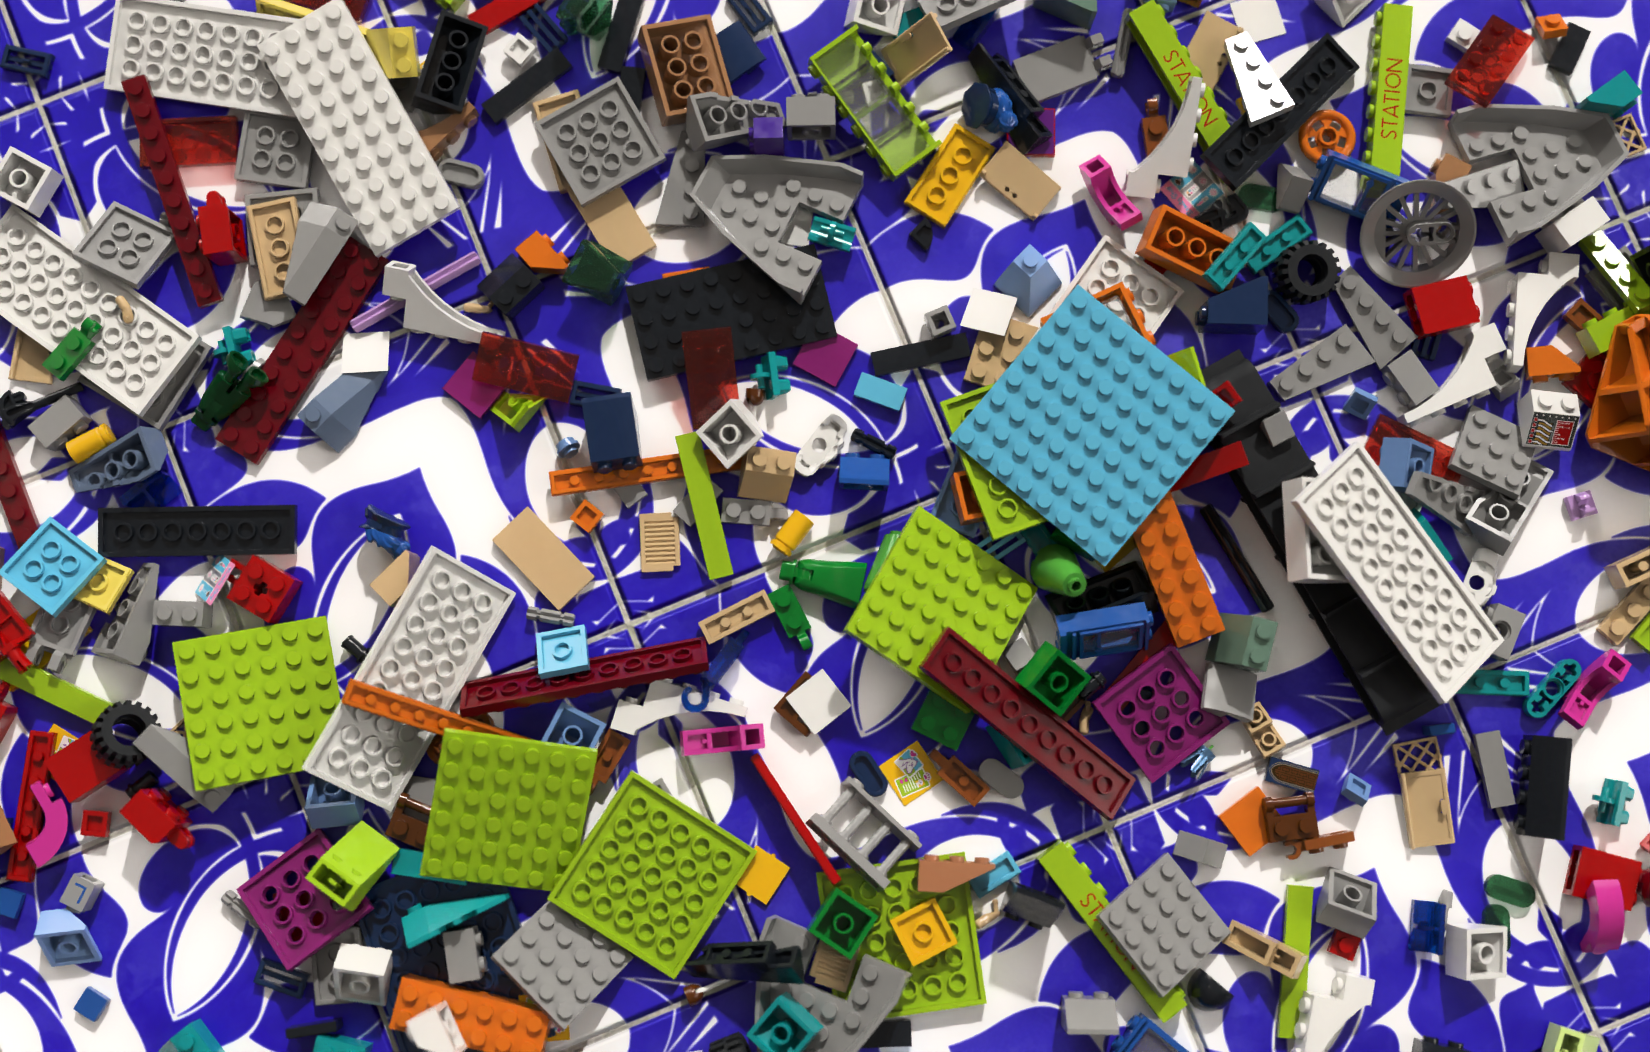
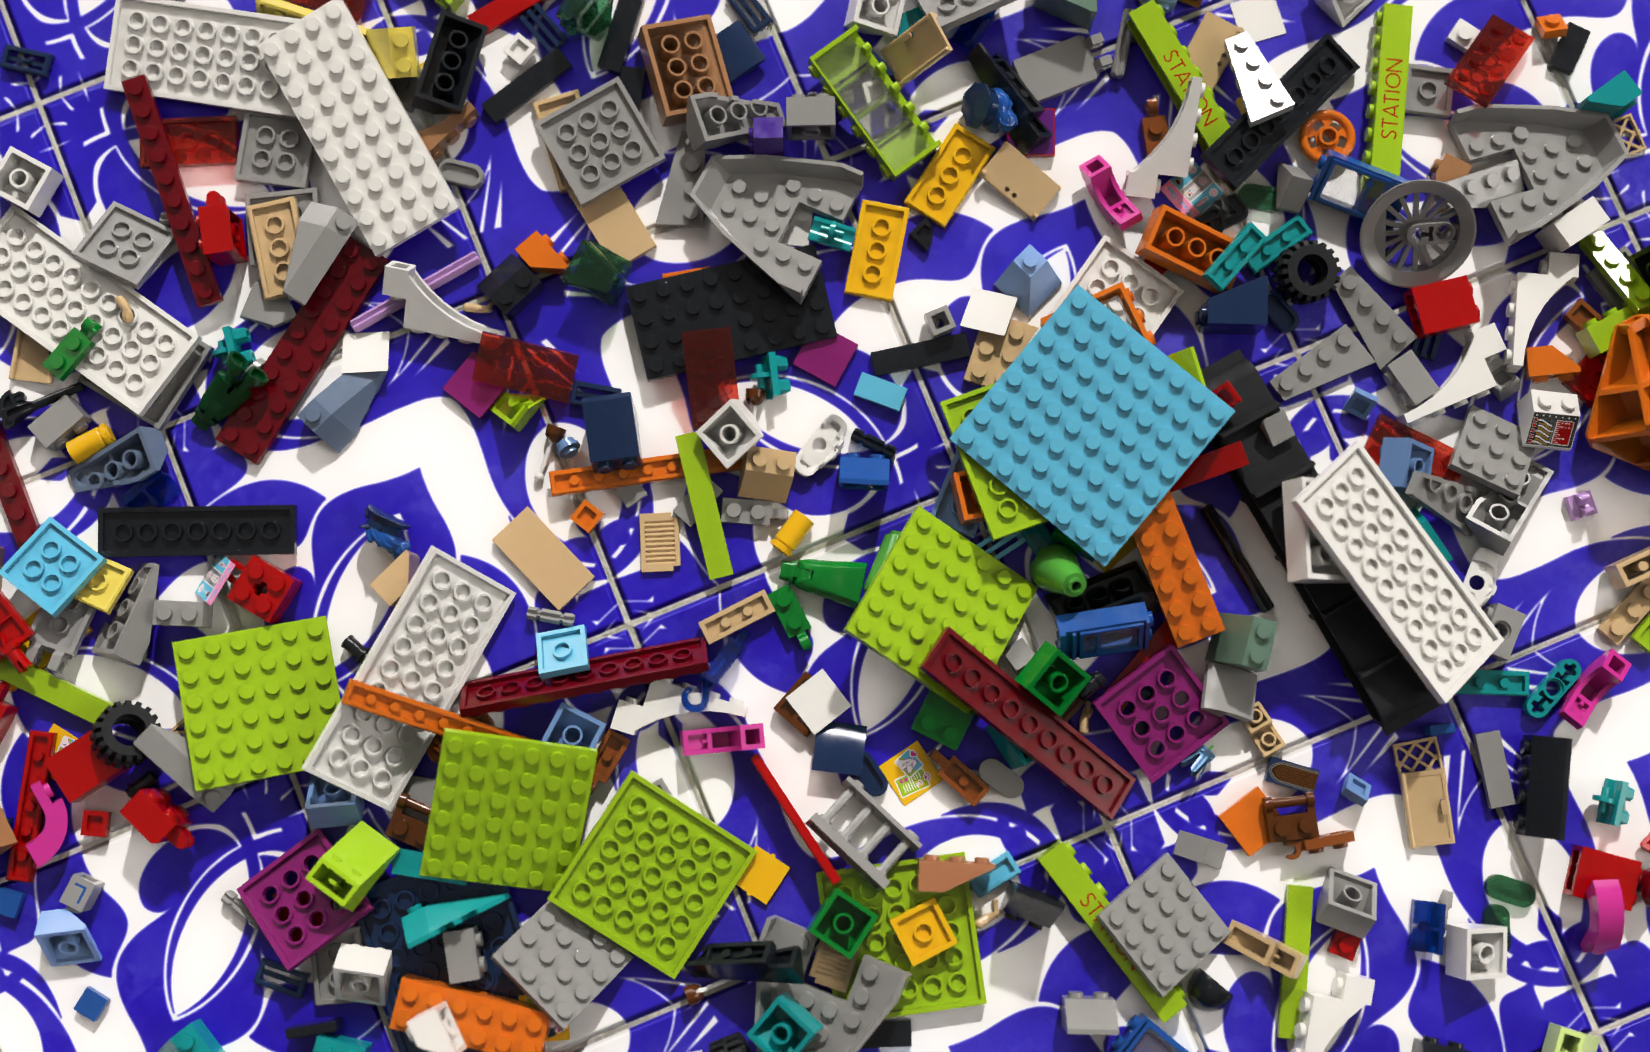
none -> hinge [534,423,567,482]
none -> dark blue slope [812,722,867,776]
none -> yellow tile [844,199,910,303]

